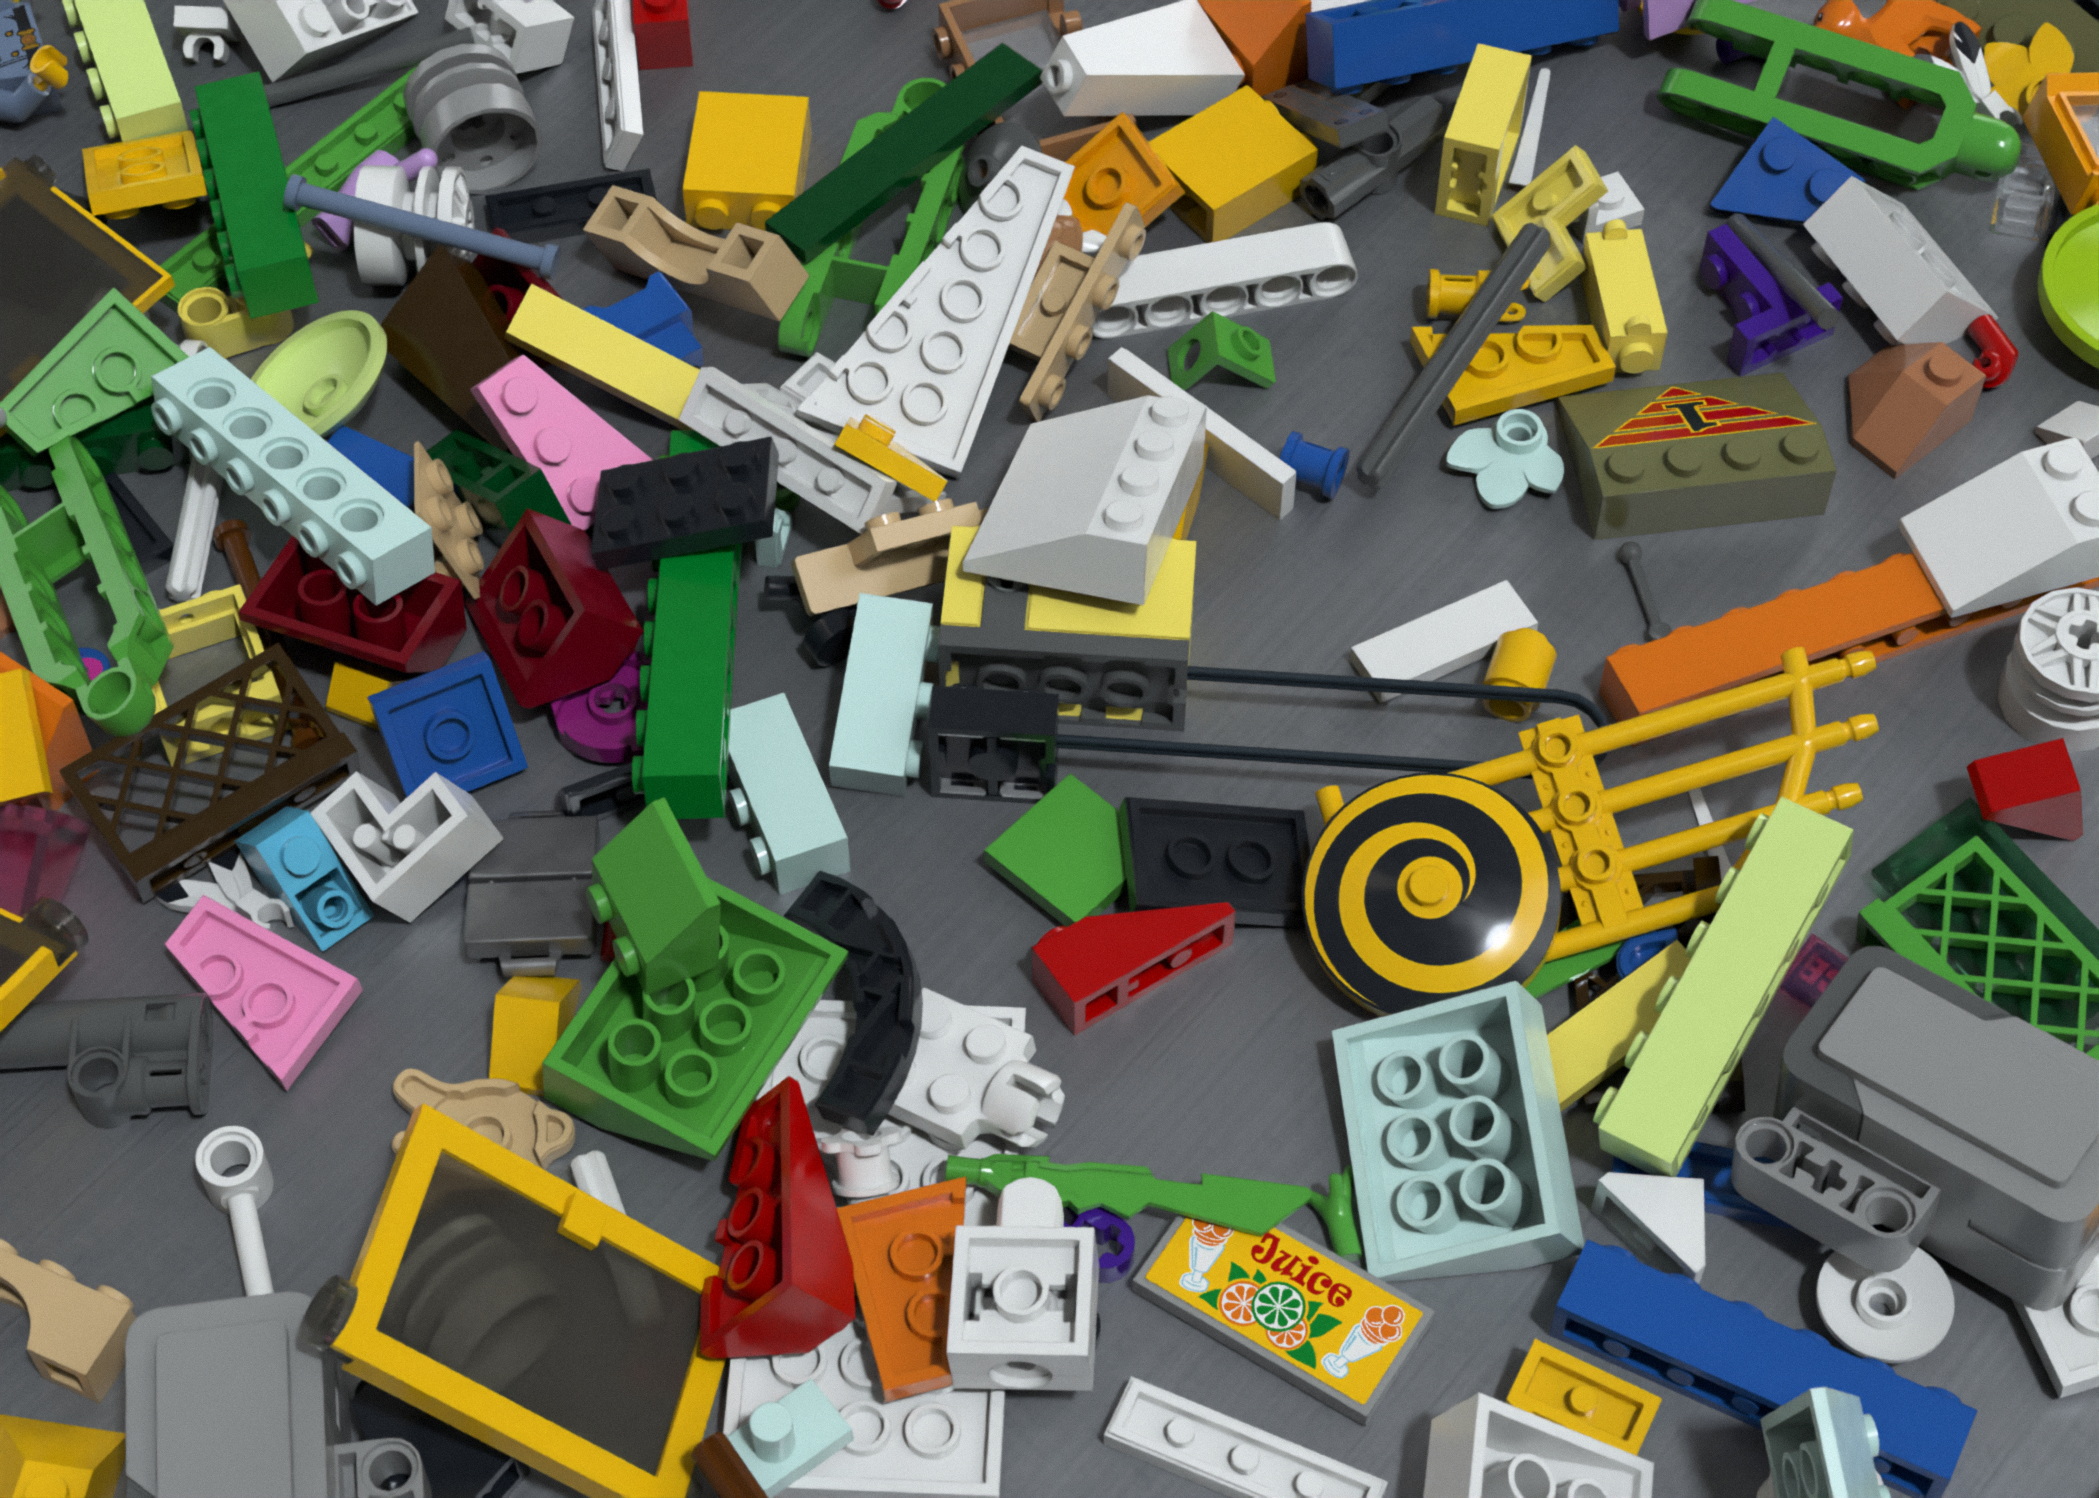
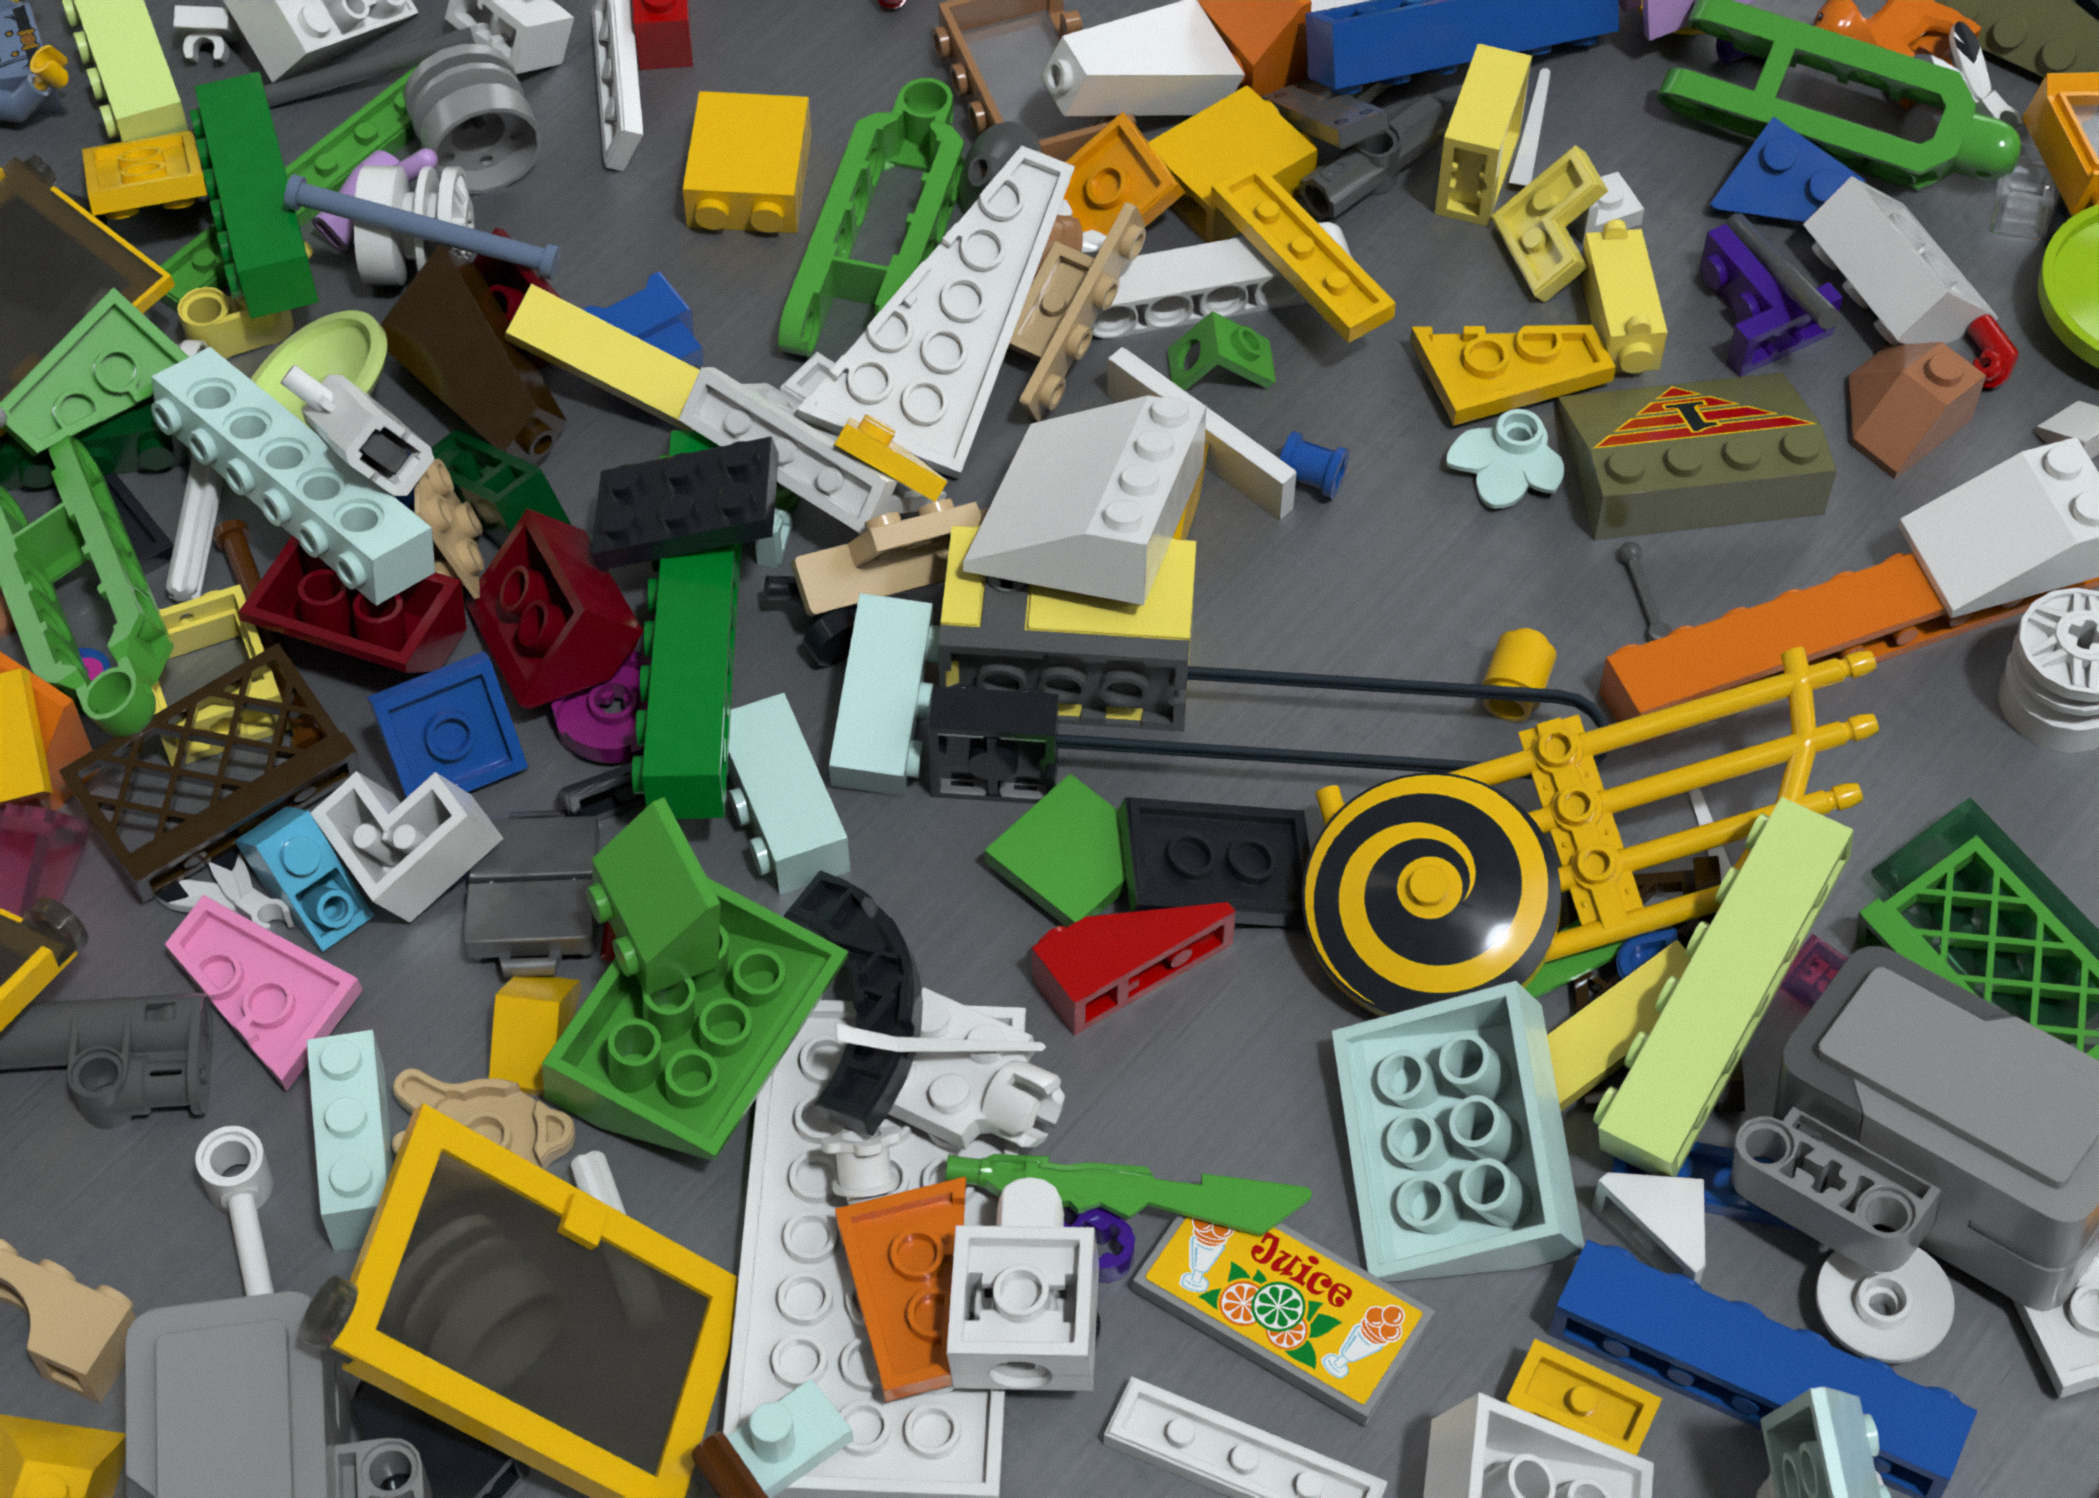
yellow slope [326,660,409,731] -> none
bright pink wing [470,355,653,530] -> none
black tile [485,168,657,244] -> none
tan arch [583,185,810,322] -> none
red wedge [700,1076,855,1359] -> none
dark green tile [765,42,1042,265] -> none
bright green bar [1308,1165,1362,1262] -> none
white tile [1350,580,1538,703] -> none
dark grey axle [1356,223,1550,489] -> none
yellow piece [1426,269,1530,322] -> none
red slope [1966,738,2083,841] -> none
yellow plate [1984,22,2074,117] -> none
none -> white piece [280,364,435,496]
none -> light aqua brick [307,1030,393,1252]
none -> white sticker [835,1023,1046,1052]
none -> yellow plate [1211,162,1396,343]

